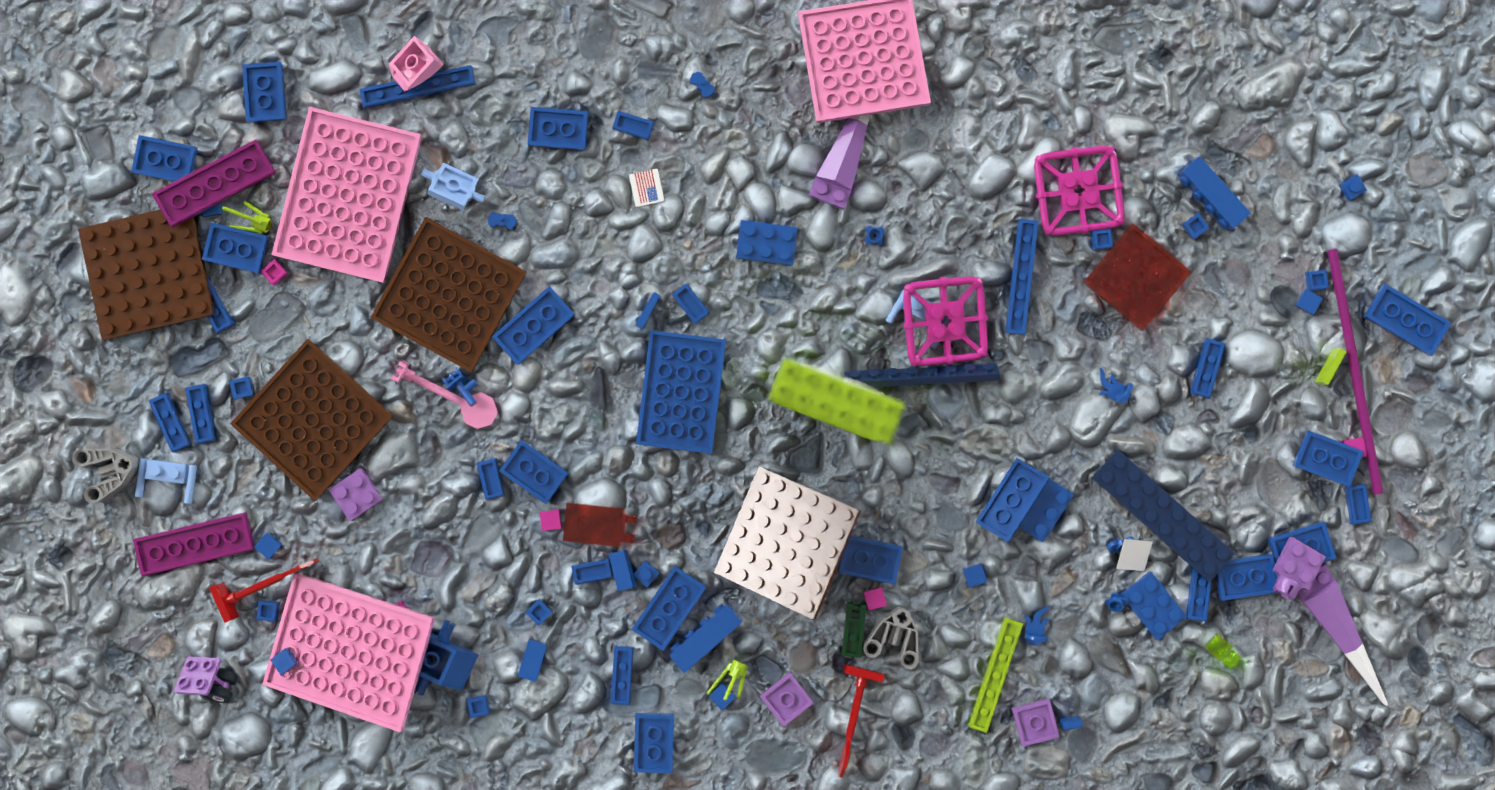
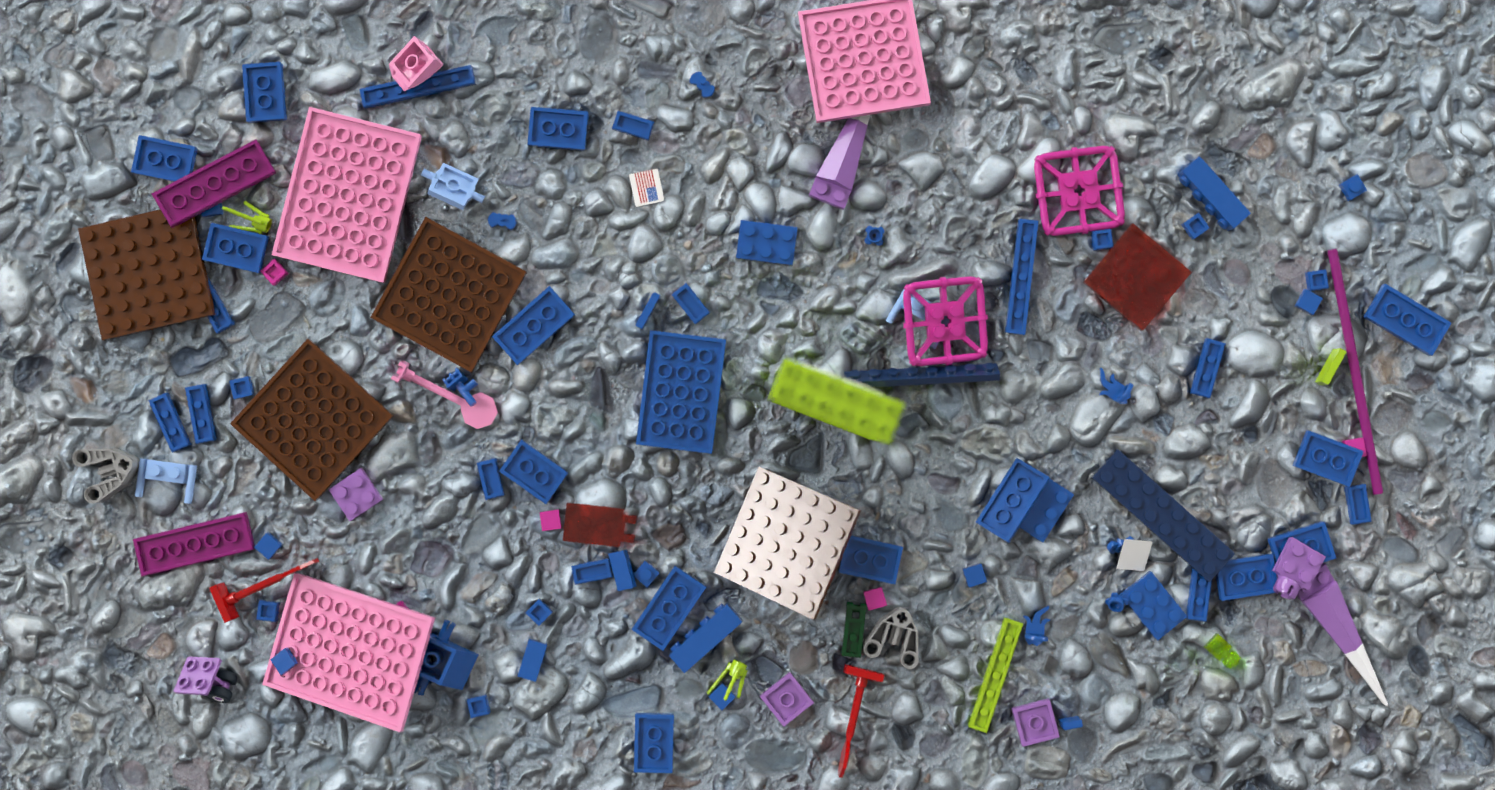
blue tile [611,645,634,705] -> none

